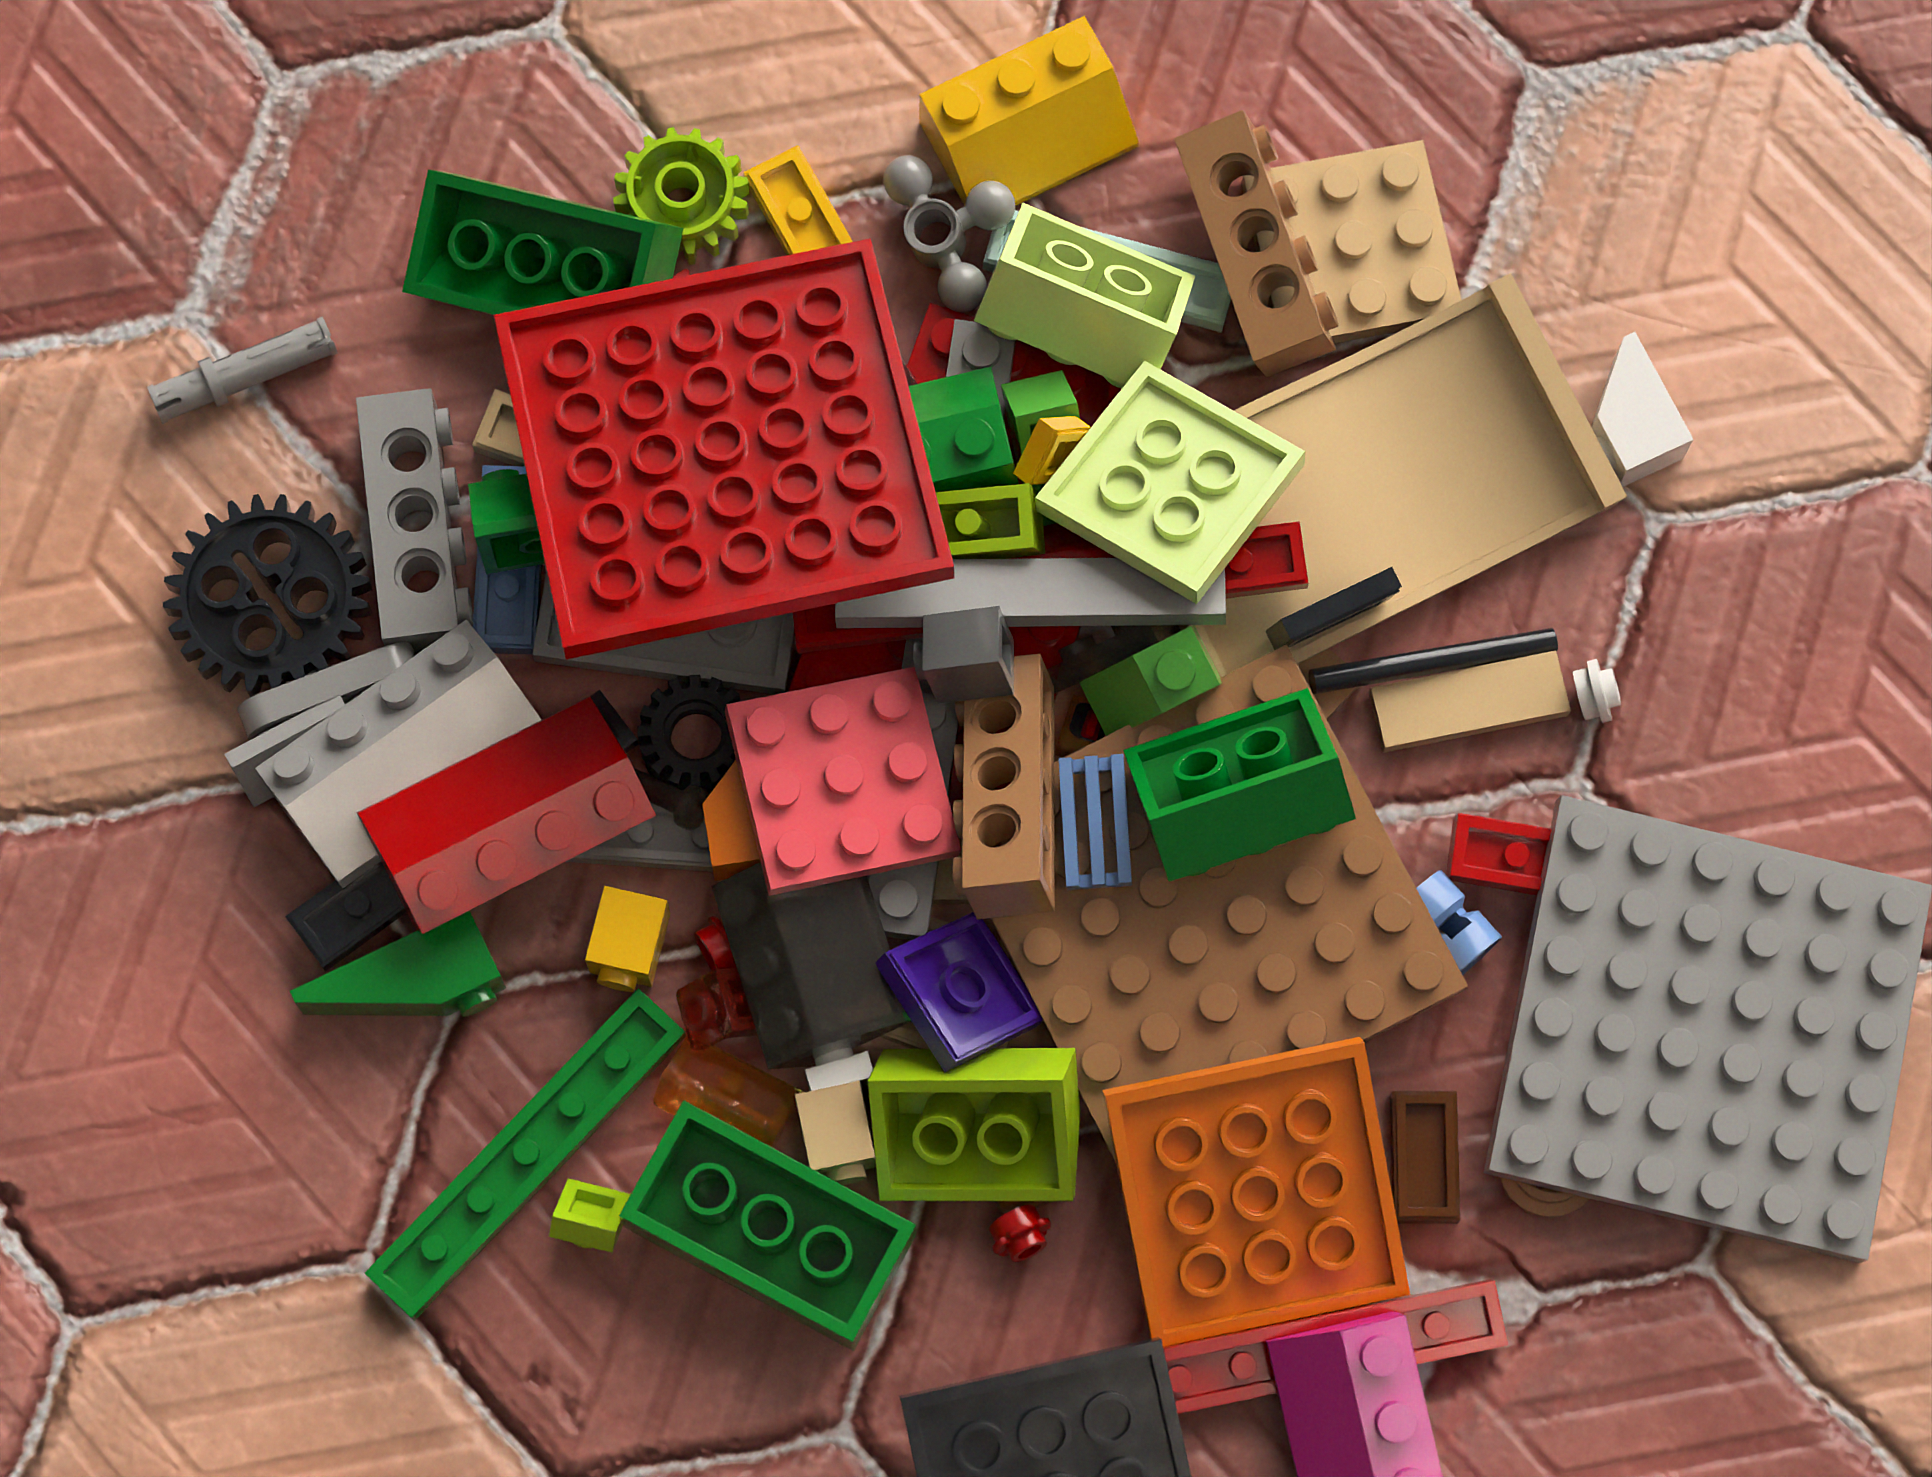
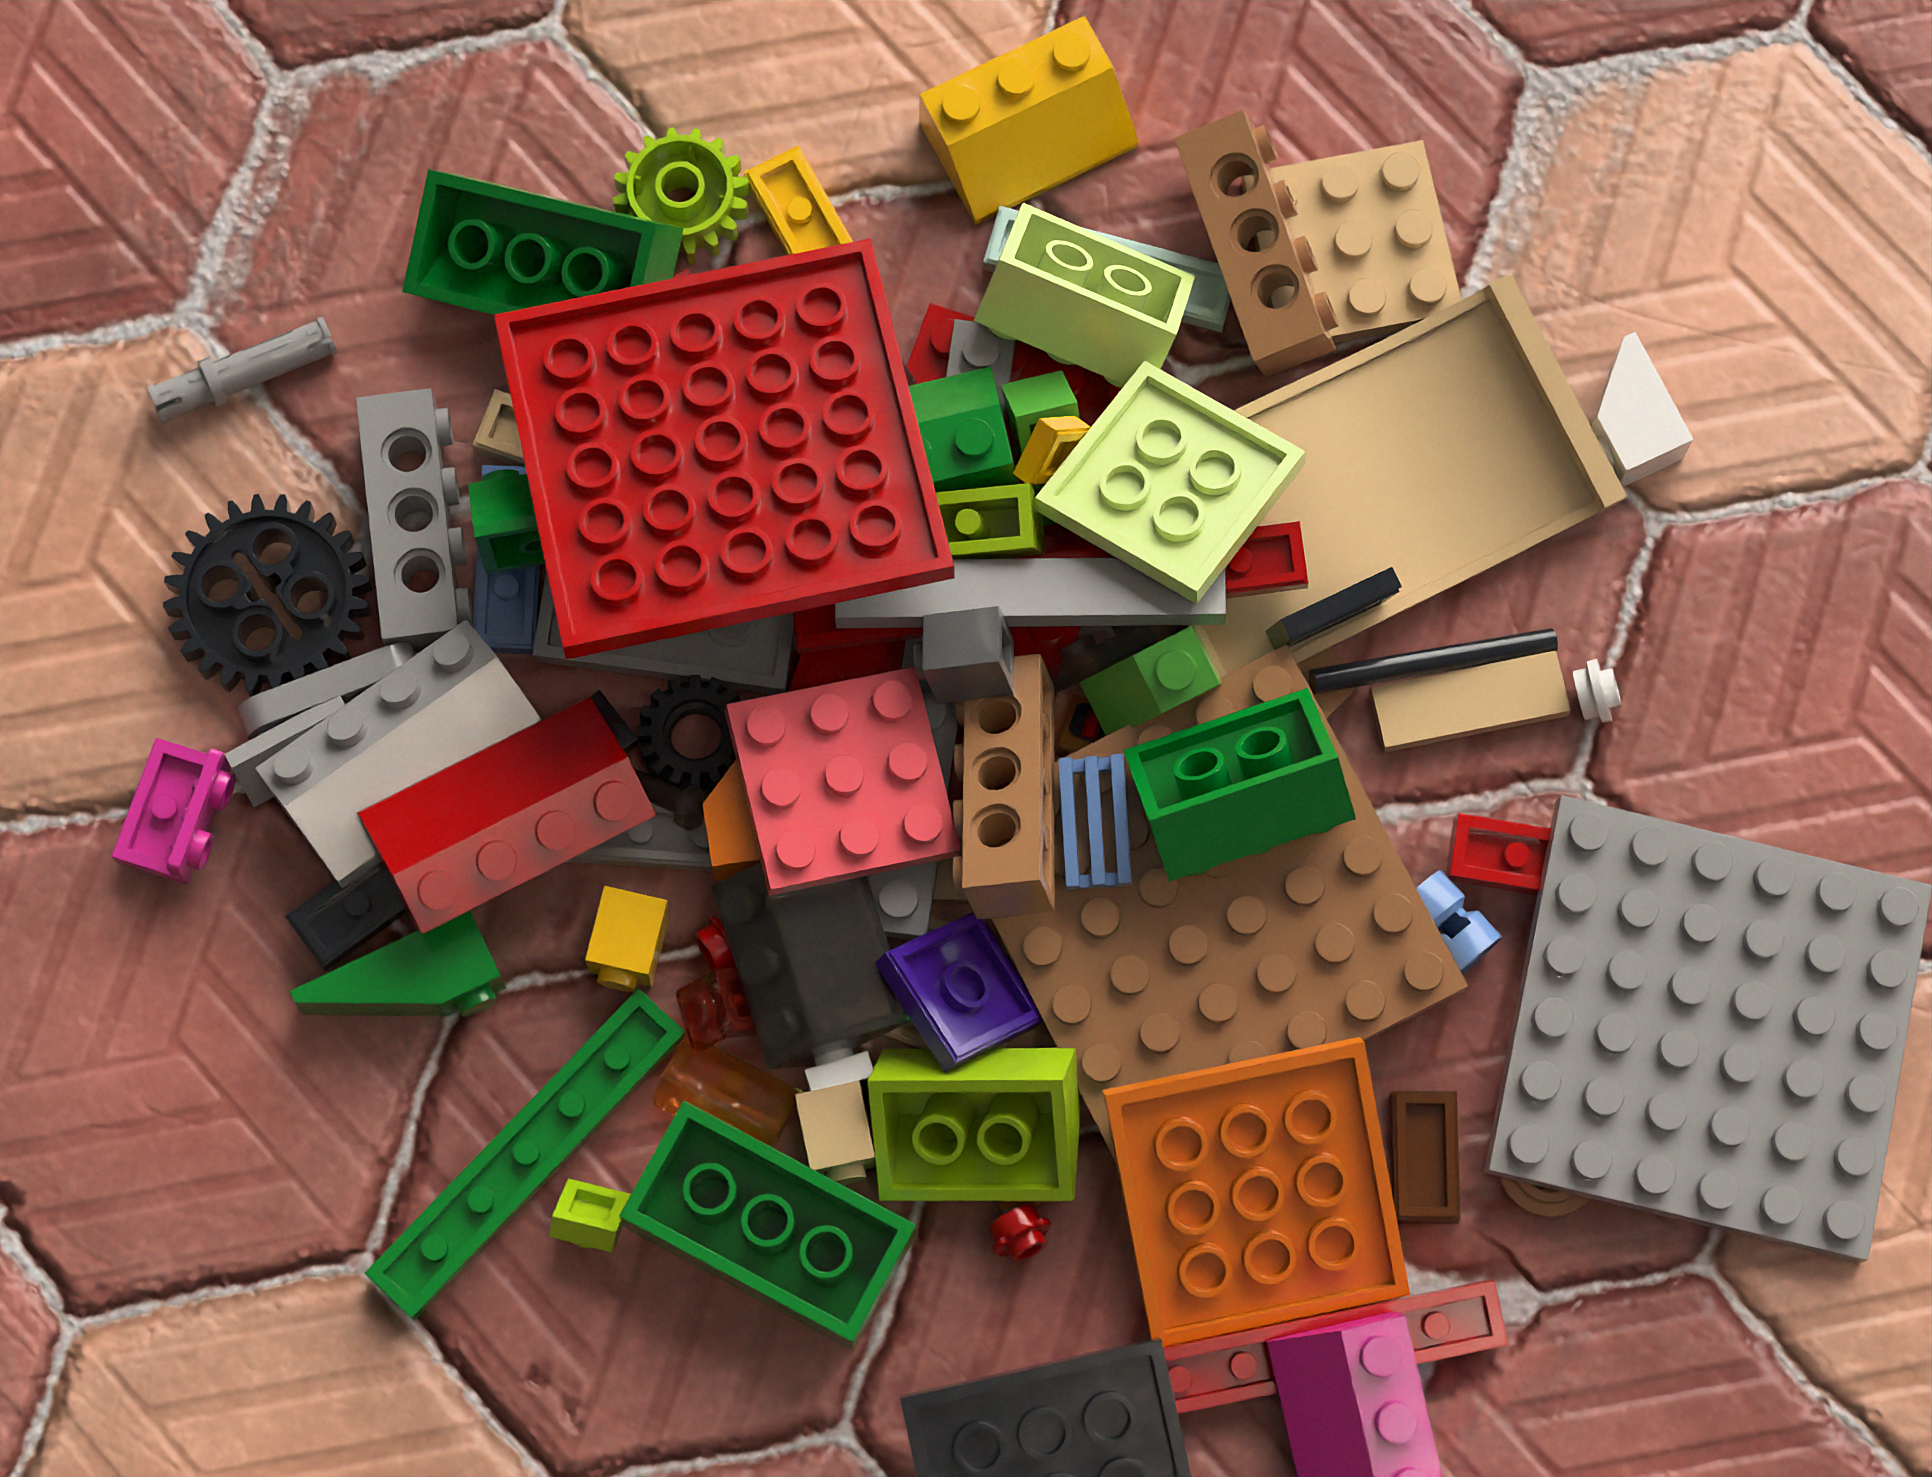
light grey piece [883,155,1015,312] -> none
none -> dark pink bracket [111,738,236,885]

